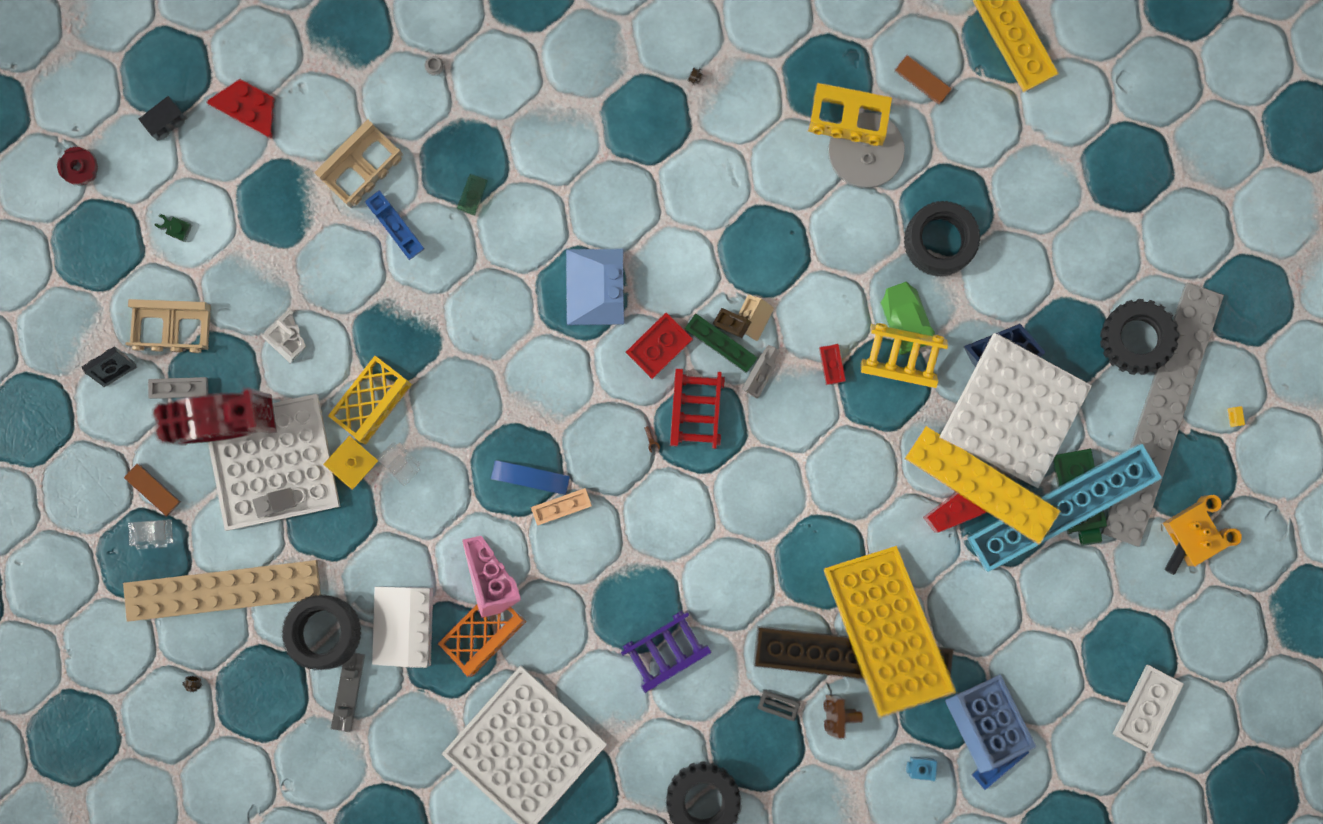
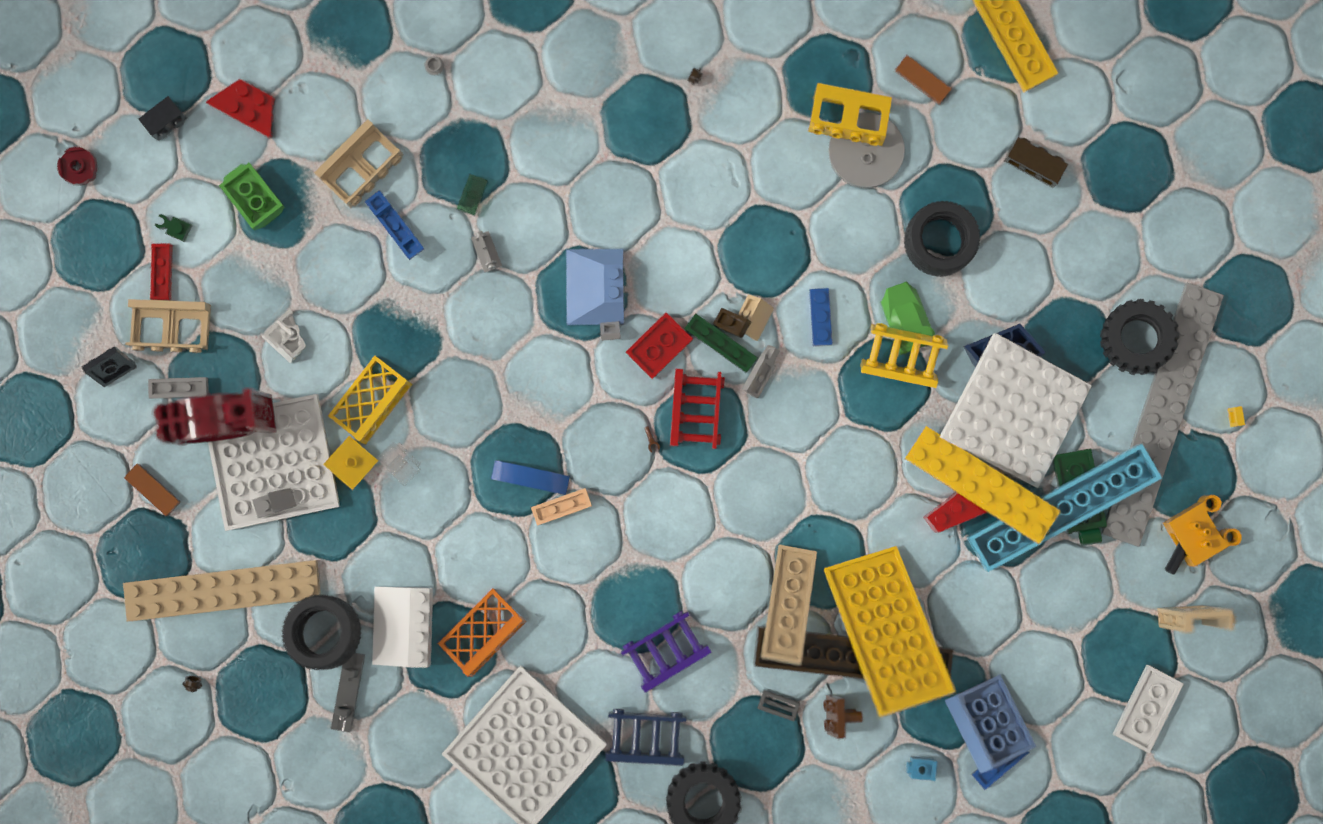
clear brick [129,520,173,549] -> none
bright pink wedge [462,536,521,618] -> none
red plate [819,344,845,385] -> none
none -> red tile [150,243,173,301]
none -> bright green slope [219,162,285,231]
none -> light grey hinge [471,231,502,273]
none -> light grey plate [600,321,621,341]
none -> dark blue fence [606,708,687,766]
none -> tan plate [761,545,817,665]
none -> blue plate [809,288,832,346]
none -> dark brown brick [1004,137,1069,188]
none -> tan window [1157,605,1236,633]

